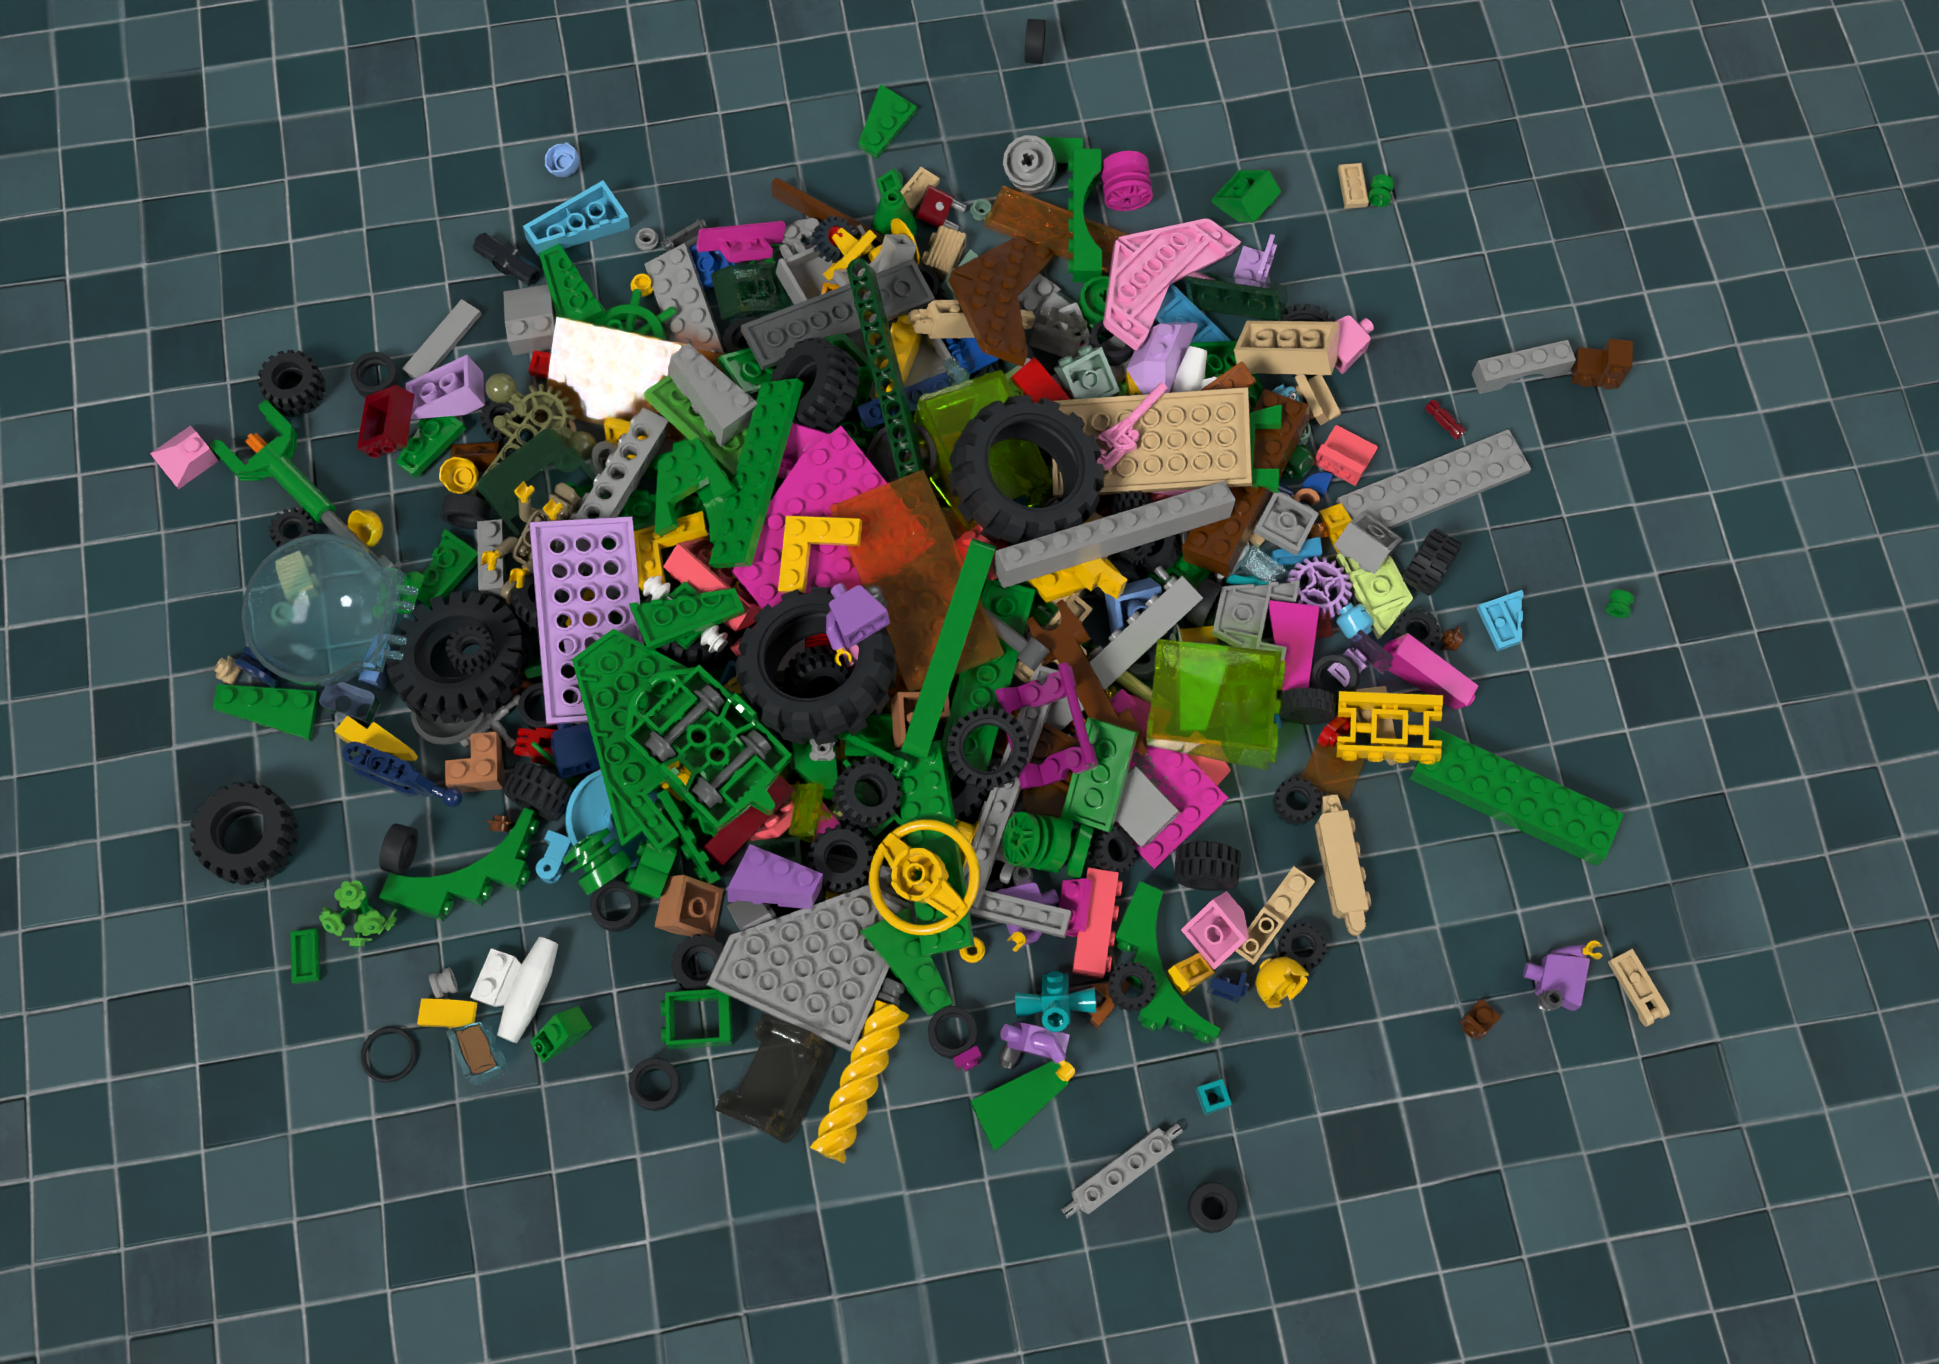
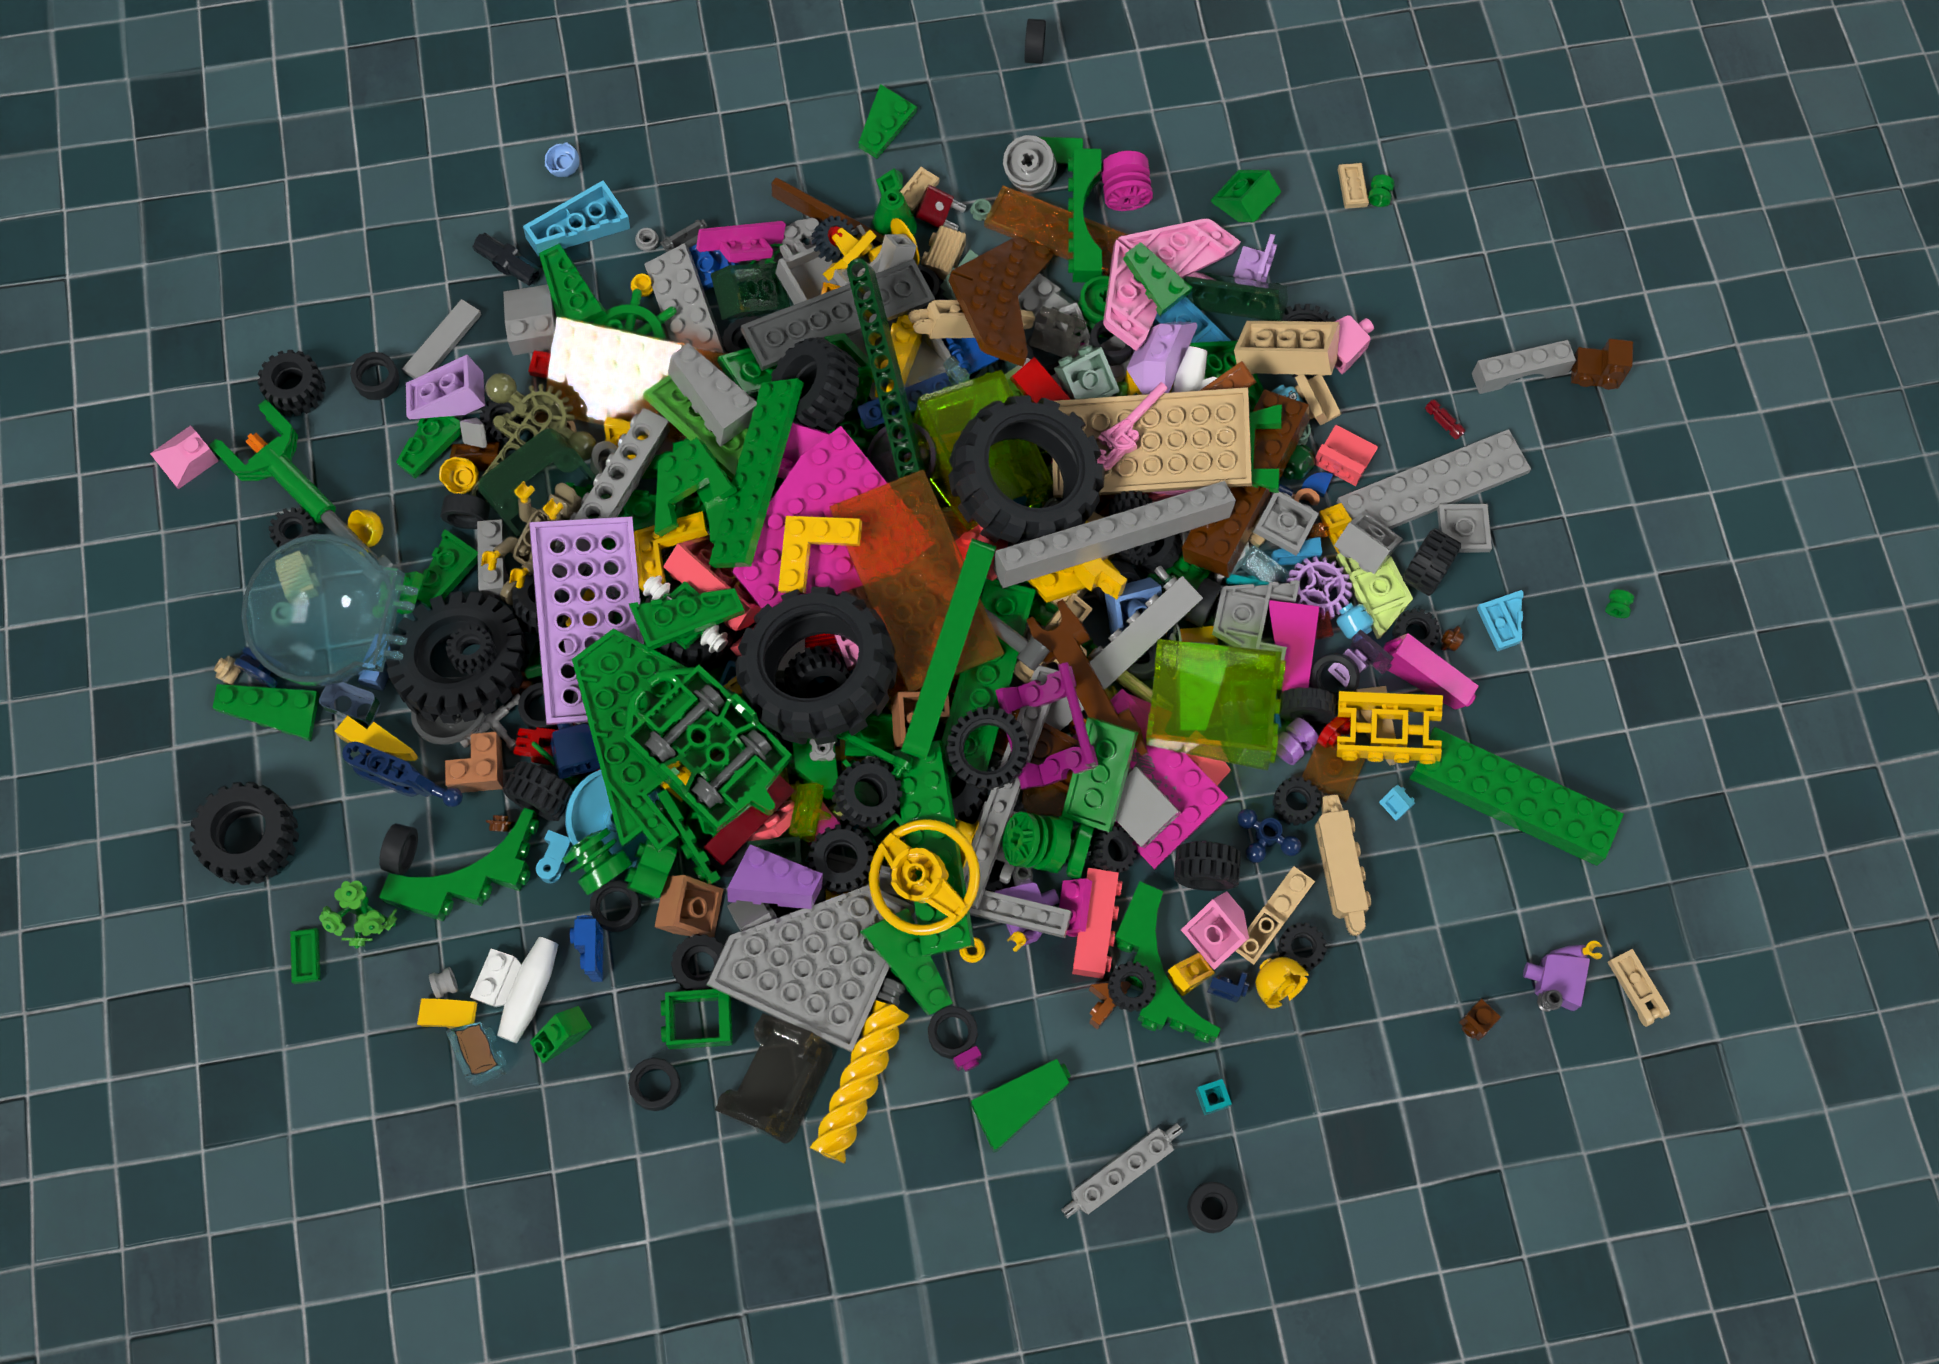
dark red window [357,385,415,458] -> none
black tyre [361,1027,417,1083] -> none
medium lavender torso [826,583,890,666] -> none
medium lavender torso [998,1022,1075,1082] -> none
teal brick [1015,971,1097,1032] -> none
none -> light grey slope [460,418,487,448]
none -> blue plate [570,915,603,982]
none -> green wing [1123,242,1192,316]
none -> dark blue piece [1237,808,1301,863]
none -> medium lavender wheel [1271,718,1318,765]
none -> medium azure tile [1379,785,1415,821]
none -> light grey plate [1437,504,1492,553]

